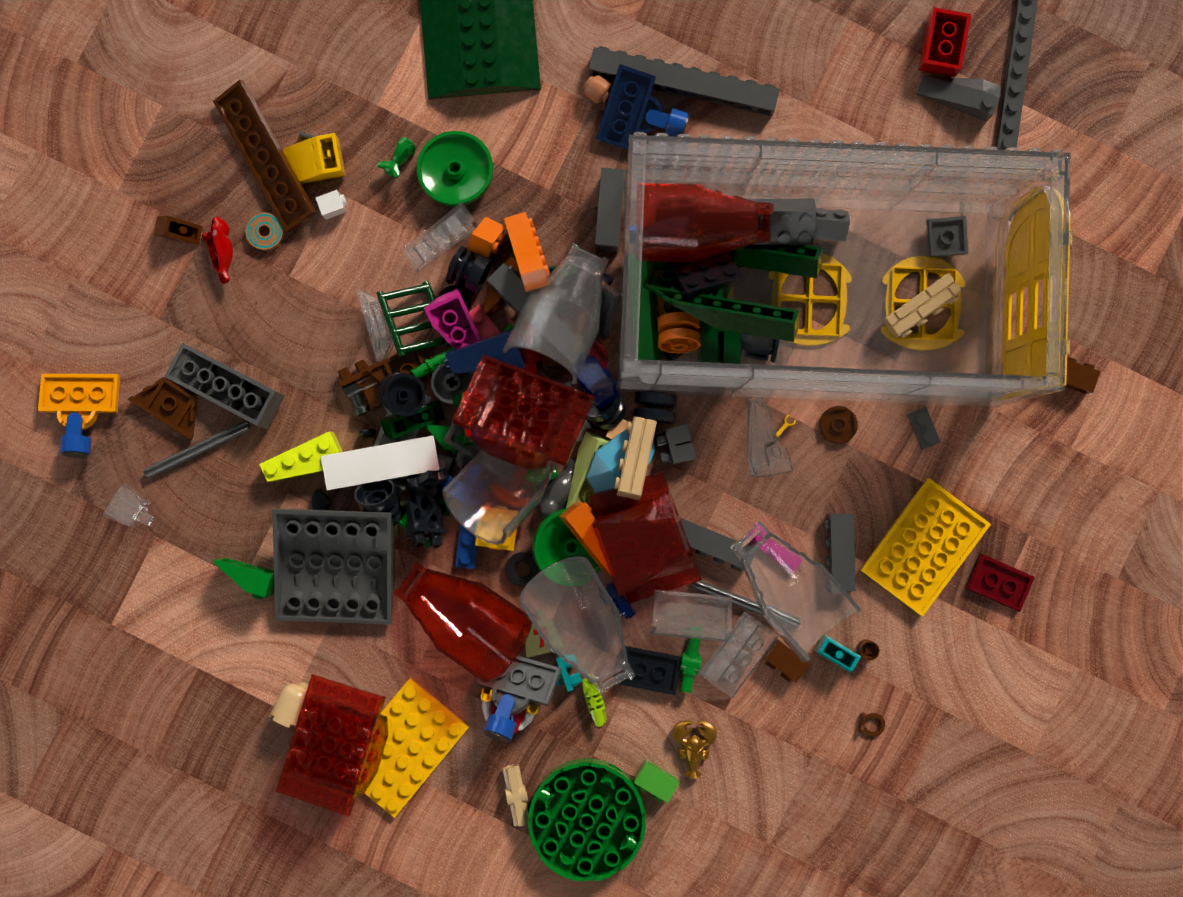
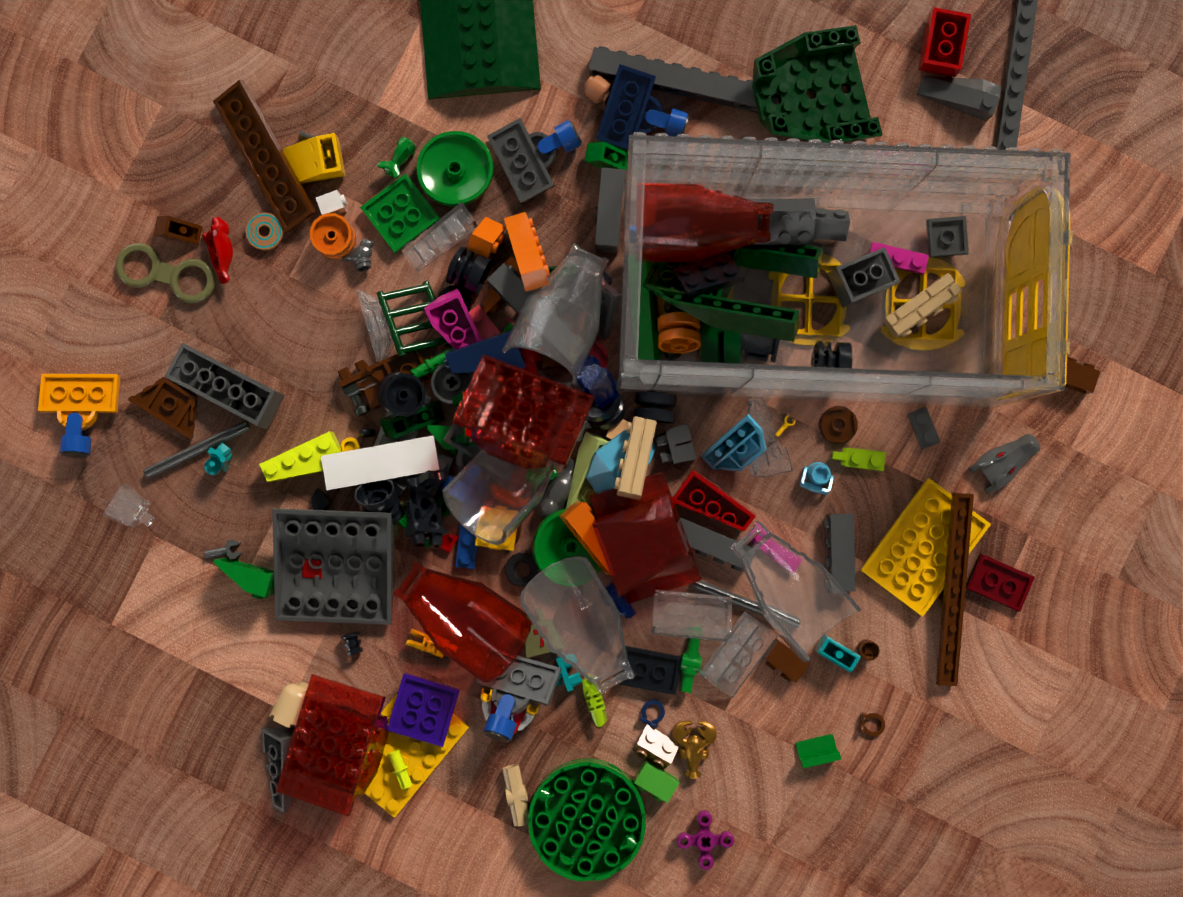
none -> olive bar [115,243,216,303]
none -> teal hips [204,443,233,475]
none -> dark grey bar [205,540,242,559]
none -> dark grey wedge [262,727,305,813]
none -> red tile [302,559,322,579]
none -> orange wheel [310,213,356,260]
none -> yellow tile [341,437,361,452]
none -> black bush [341,632,363,655]
none -> dark grey animal [343,239,374,272]
none -> green plate [360,173,441,254]
none -> dark purple plate [387,673,460,747]
none -> neon yellow axle [388,749,412,790]
none -> yellow hinge [406,629,456,658]
none -> red tile [439,534,459,553]
none -> dark grey plate [487,118,582,204]
none -> green slope [584,142,630,172]
none -> bracket [632,725,680,769]
none -> dark blue piece [639,700,665,728]
none -> red wedge [670,469,756,532]
none -> magenta gear [676,810,734,870]
none -> medium azure wedge [700,414,767,471]
none -> dark green wedge [752,25,883,145]
none -> green panel [795,734,841,769]
none -> medium azure piece [800,462,834,495]
none -> black wheel [811,341,853,383]
none -> dark grey slope [827,247,900,308]
none -> lime hinge [831,448,886,471]
none -> dark pink plate [869,242,929,275]
none -> reddish brown plate [936,492,974,686]
none -> dark grey animal [968,434,1041,494]

